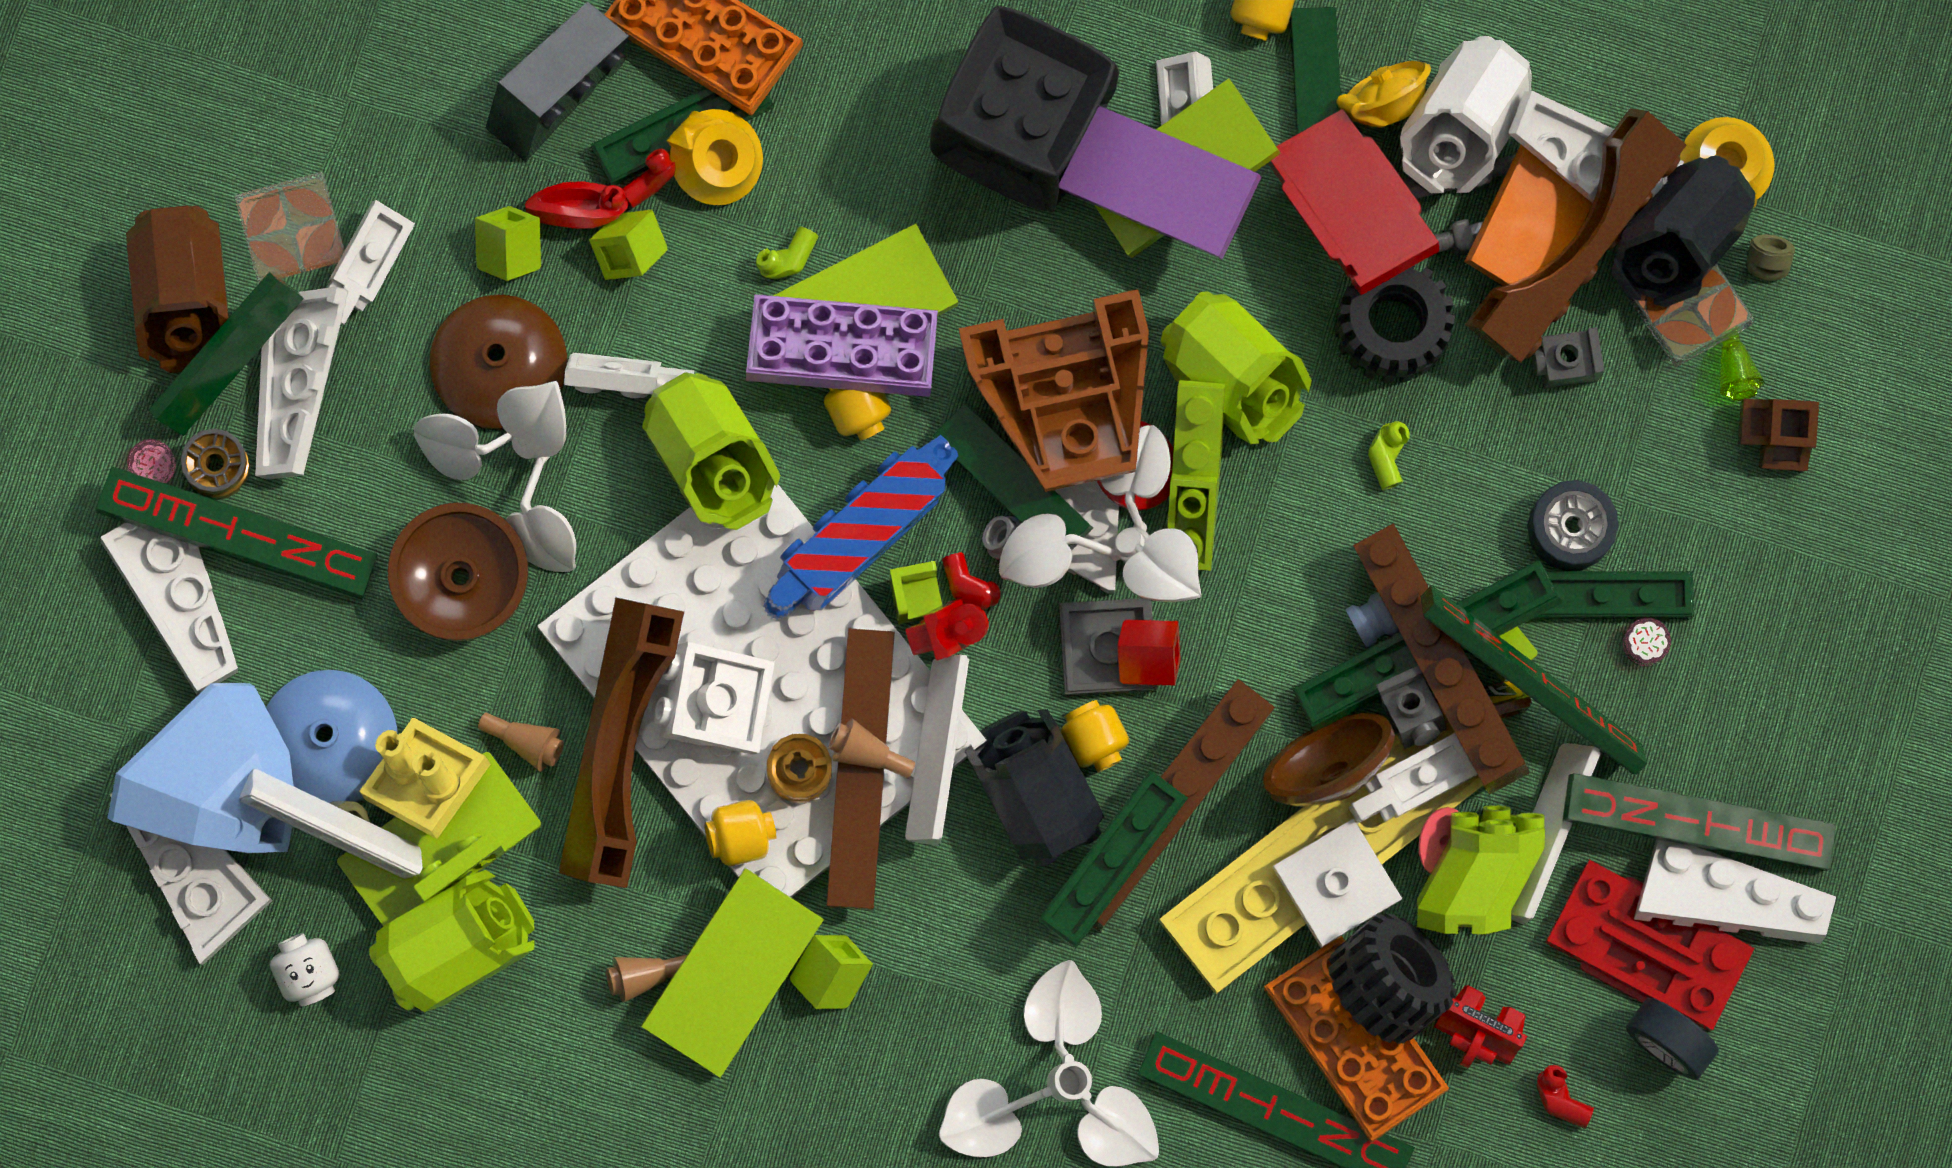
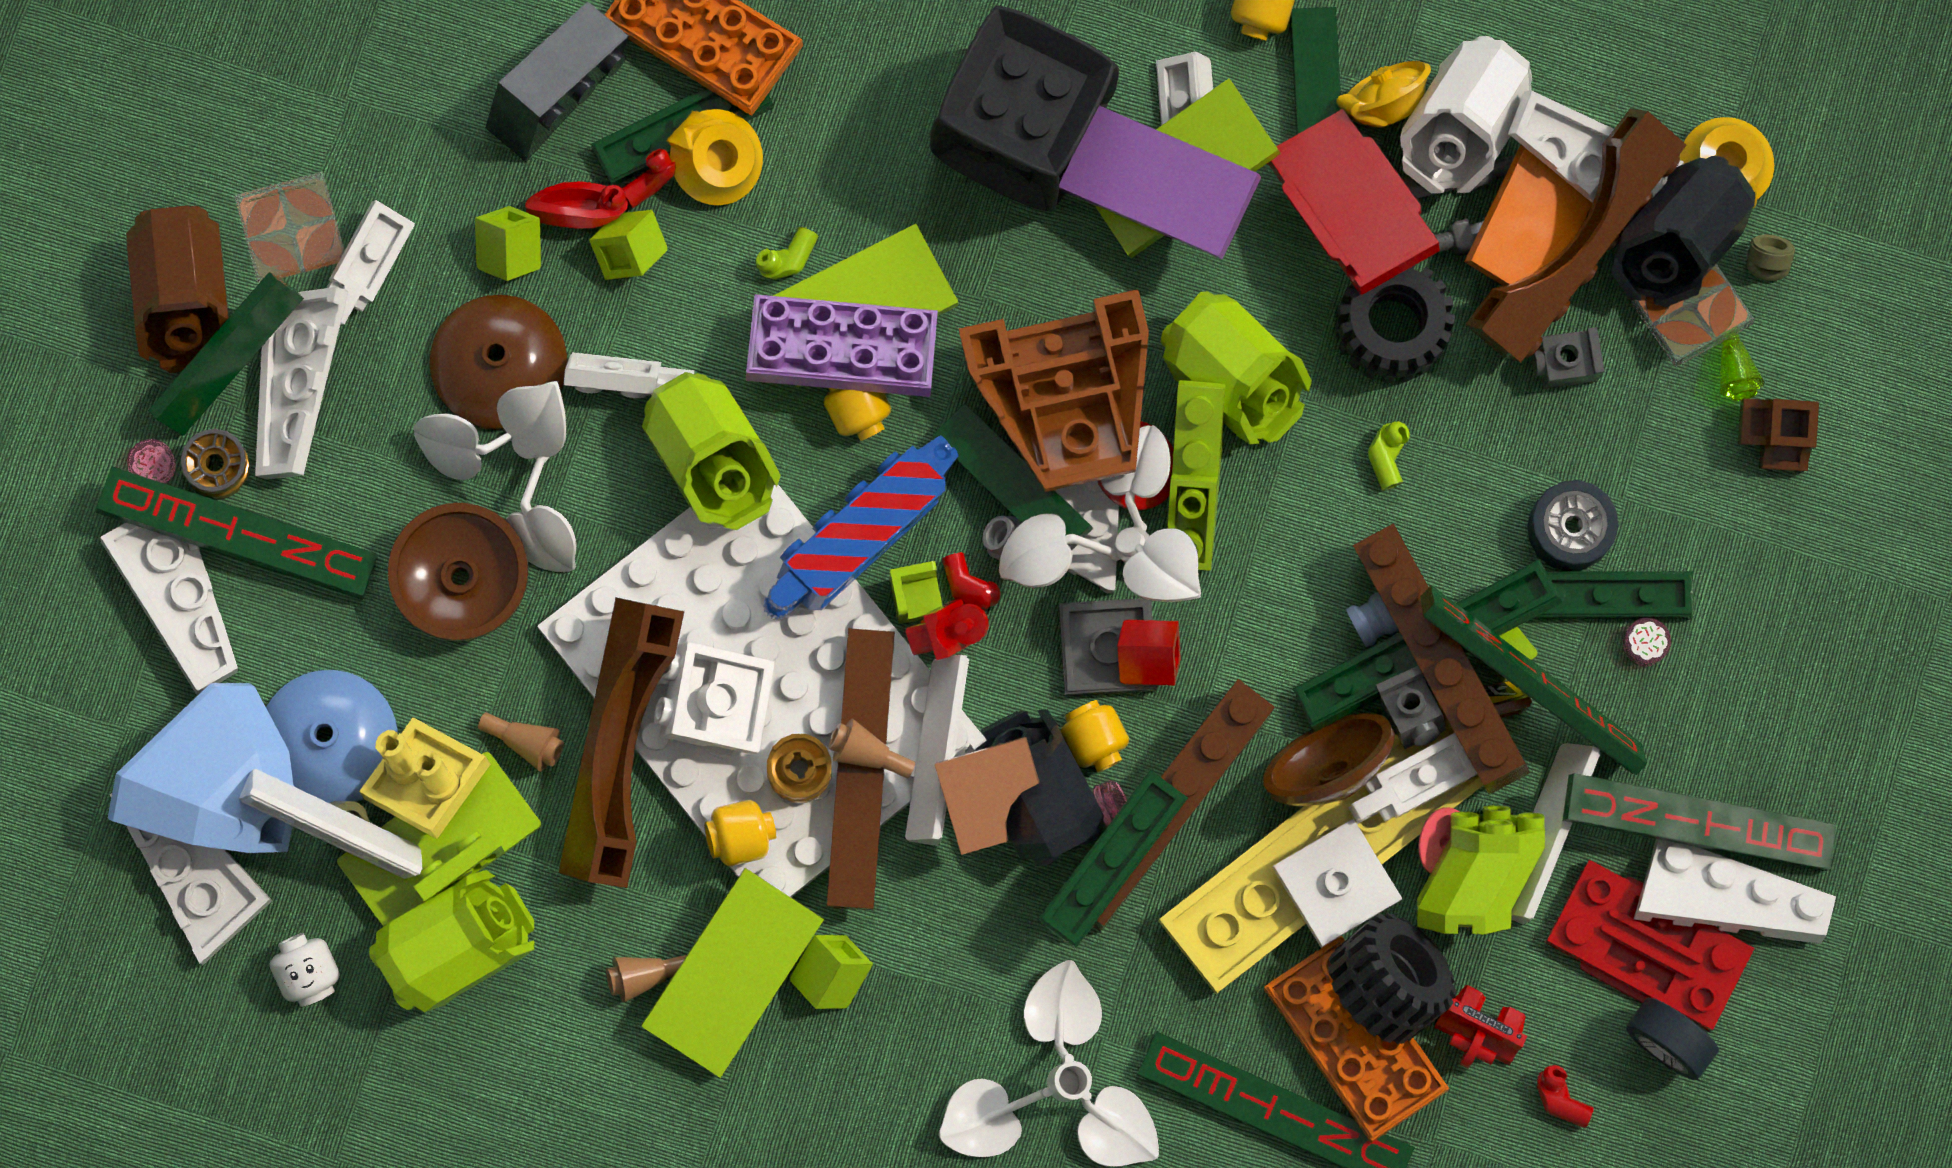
none -> nougat tile [935,737,1039,855]
none -> clear pink tile [1093,780,1127,827]

